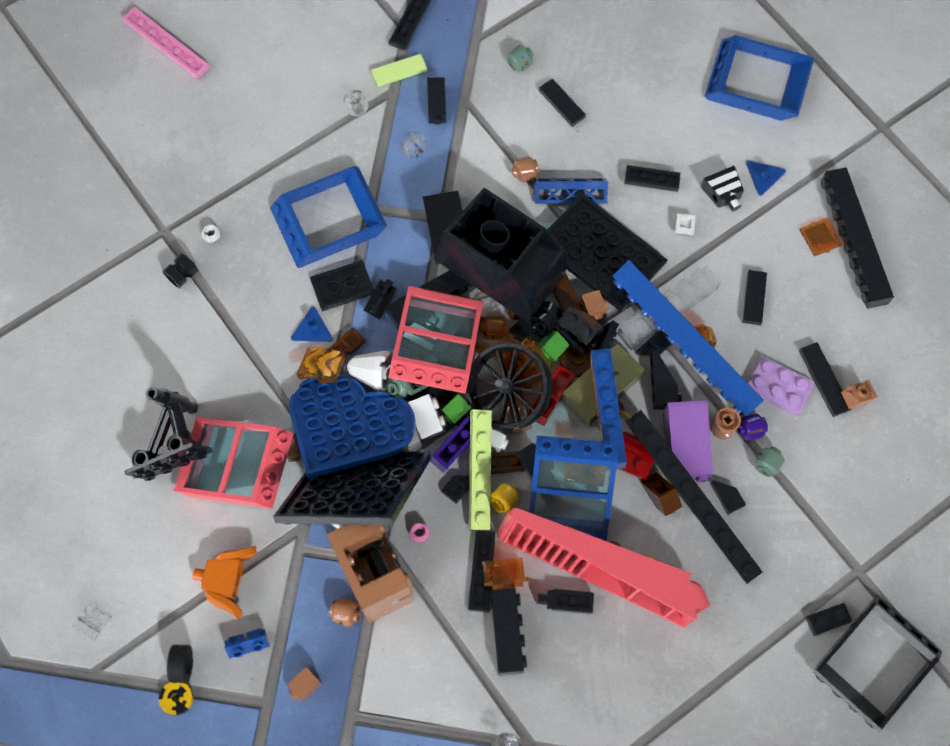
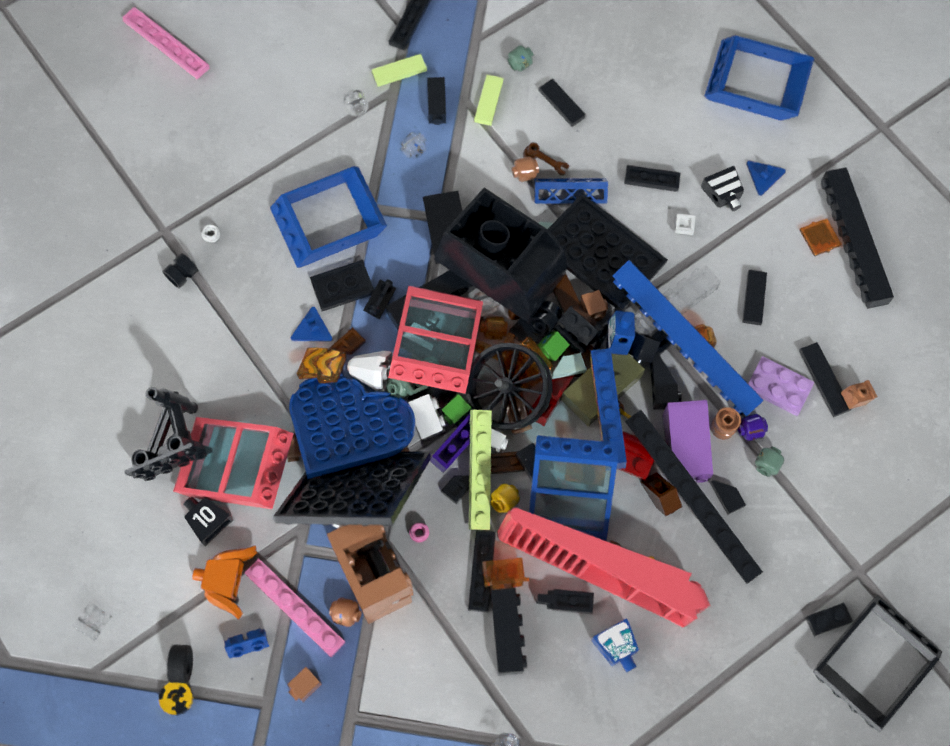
none -> black torso [184,497,233,546]
none -> bright pink plate [244,559,346,658]
none -> yellowish green tile [474,75,504,126]
none -> reddish brown brick [523,142,570,176]
none -> light aqua tile [552,353,587,379]
none -> torso [591,618,639,673]
none -> blue torso [608,311,635,355]
none -> black brick [628,331,660,364]

